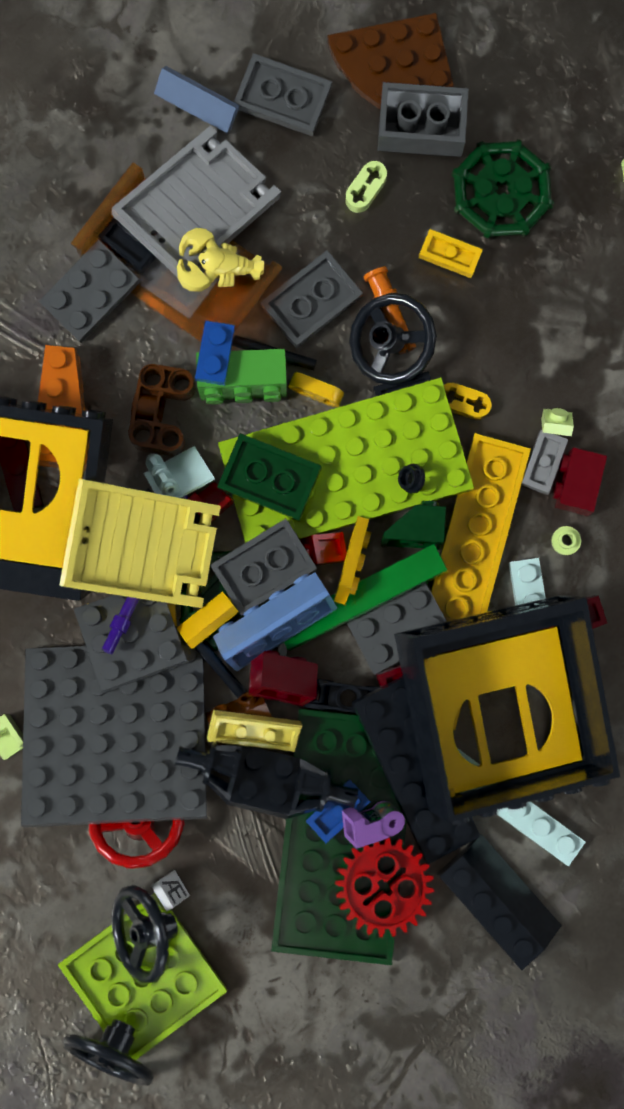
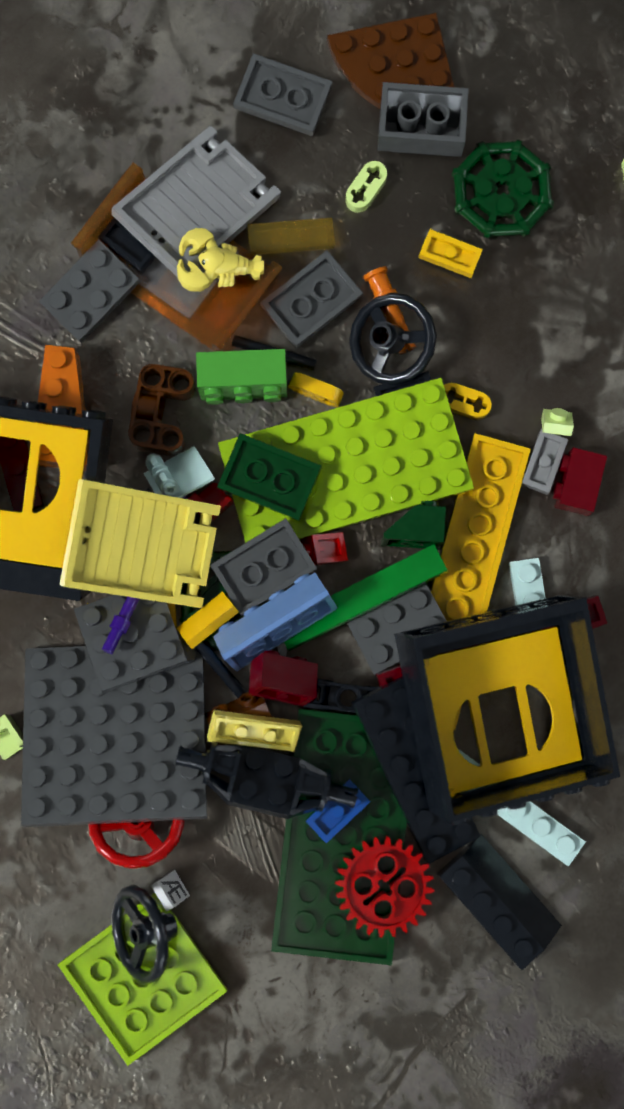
black piece [63,1019,154,1086] -> none
sand blue tile [154,66,240,133] -> none
blue plate [195,320,235,386] -> none
yellow plate [334,516,371,605] -> none
medium lavender leg [342,801,405,849] -> none
black plate [398,464,425,493] -> none
yellowish green plate [551,526,581,555] -> none
none -> clear yellow tile [247,218,335,255]

